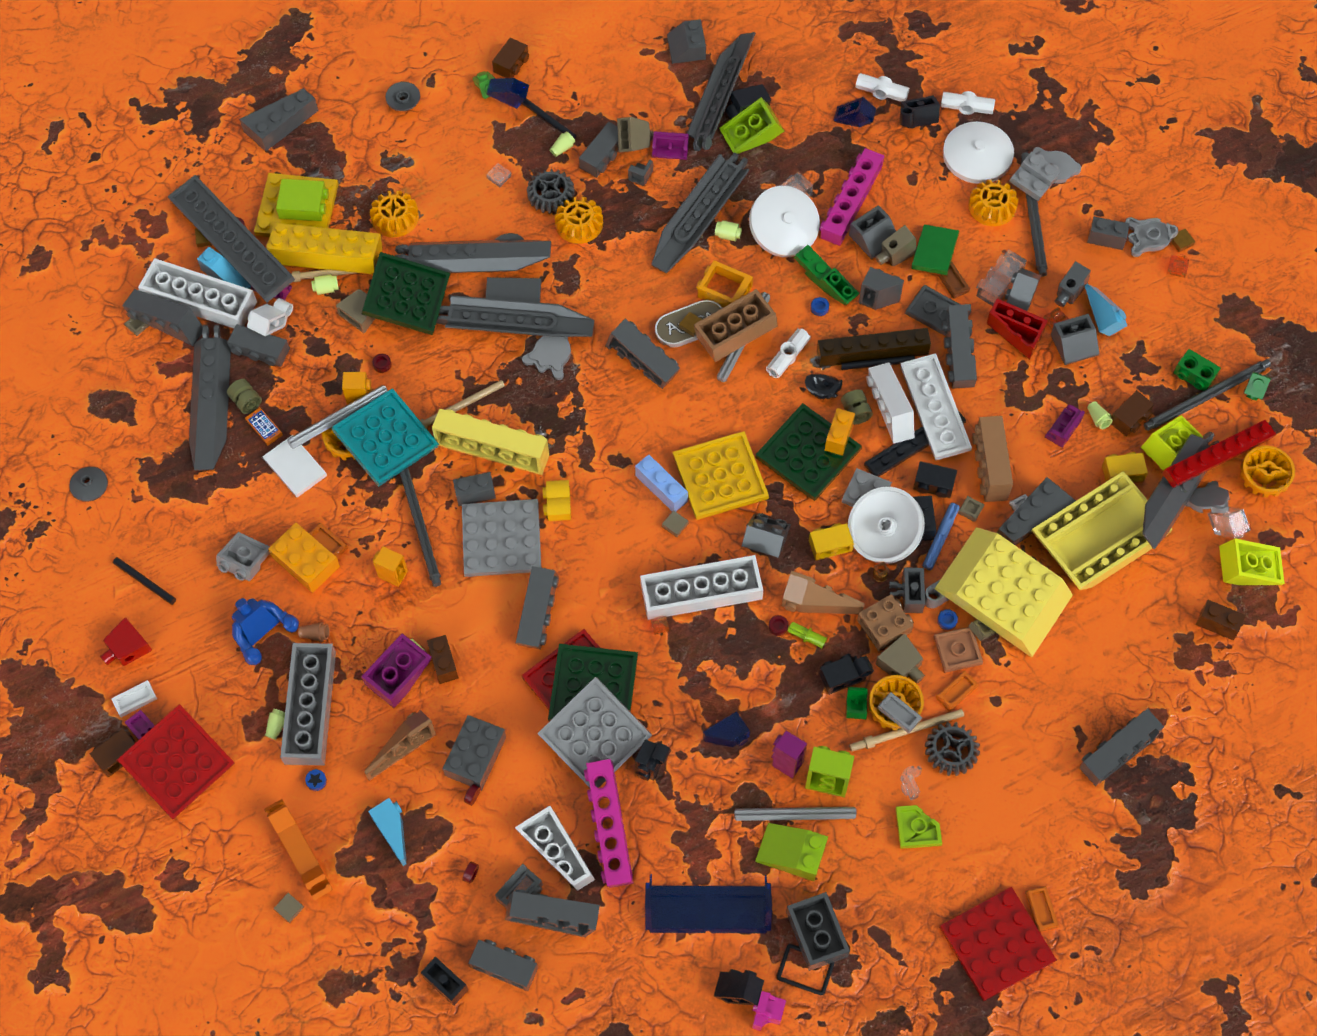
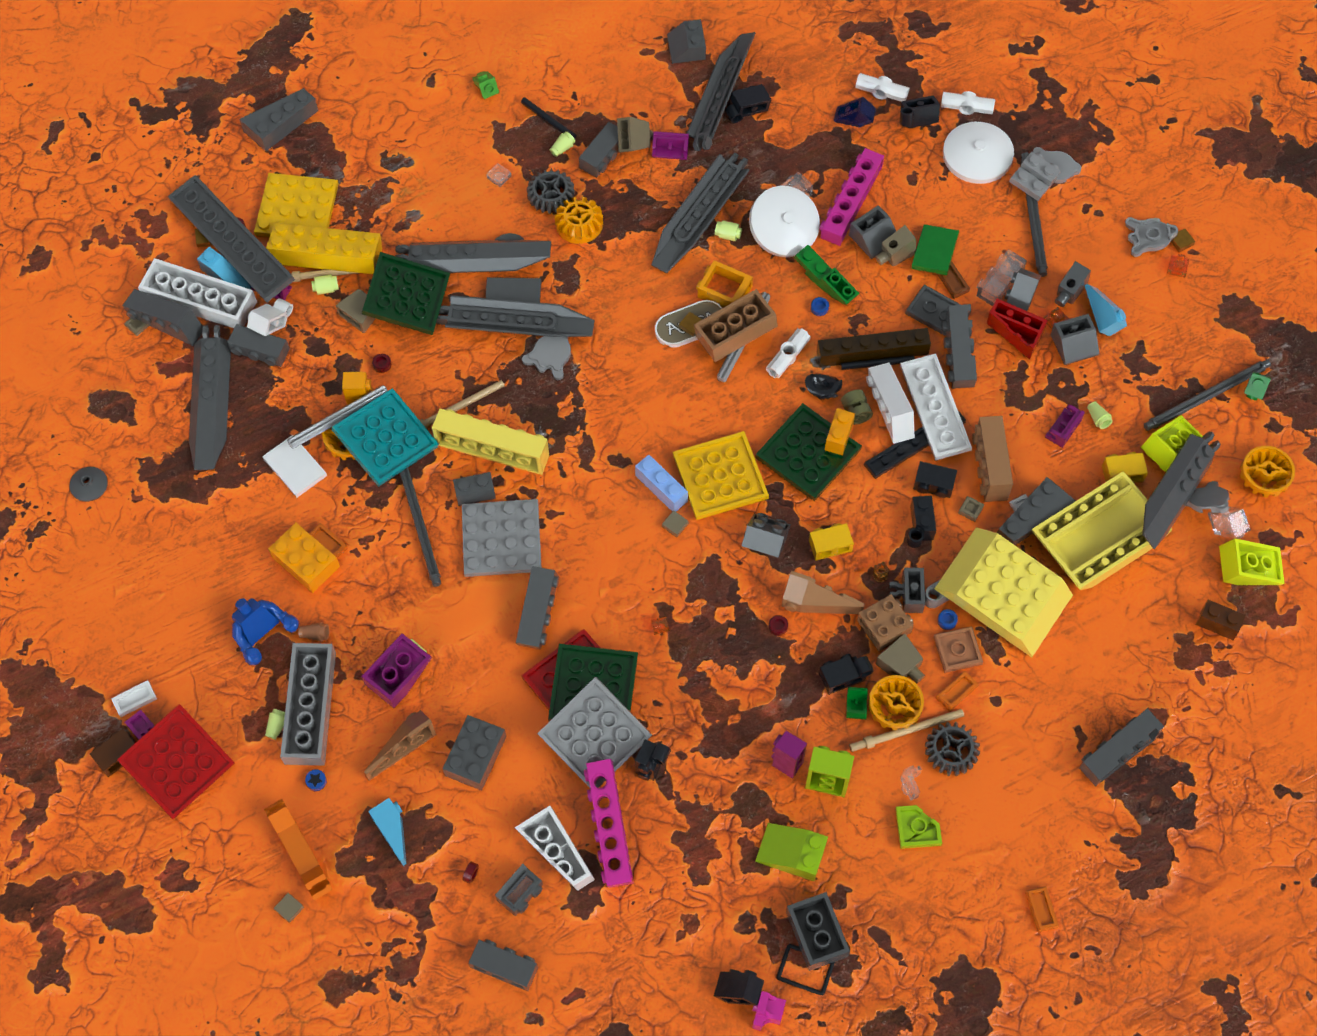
red torso [100,617,152,666] -> none
black bar [113,557,176,605] -> none
light grey plate [216,532,270,581] -> none
olive wheel [227,379,262,414] -> none
tile [245,407,283,446] -> none
lime brick [276,179,329,221] -> none
light orange gear [370,190,419,238] -> none
light orange brick [373,546,408,587] -> none
dark grey dish [385,82,420,111] -> none
black brick [421,957,468,1006] -> none
reddish brown brick [427,635,459,684] -> none
dark red tile [464,784,481,806] -> none
clear blue slope [486,78,529,109] -> none
reddish brown brick [492,37,529,80] -> none
dark grey wedge [505,890,600,937] -> none
yellow brick [543,480,571,521] -> none
dark grey wedge [605,318,680,389] -> none
dark grey panel [628,160,653,186] -> none
white brick [640,555,763,620] -> none
clear blue piece [645,874,772,933] -> none
clear blue slope [703,711,750,747] -> none
lime slope [719,97,784,154] -> none
light grey axle [734,807,857,821] -> none
lime axle [788,622,827,649] -> none
light grey plate [841,468,892,507] -> none
white dish [848,487,925,564] -> none
dark grey slope [859,267,904,310] -> none
light grey tile [877,692,922,734] -> none
medium blue axle [922,503,960,570] -> none
red plate [939,887,1057,1002] -> none
light orange gear [969,179,1018,226] -> none
dark tan tile [969,619,996,641] -> none
dark grey brick [1087,216,1130,250] -> none
reddish brown brick [1111,390,1154,437] -> none
red plate [1162,420,1276,488] -> none
green brick [1173,349,1221,391] -> none

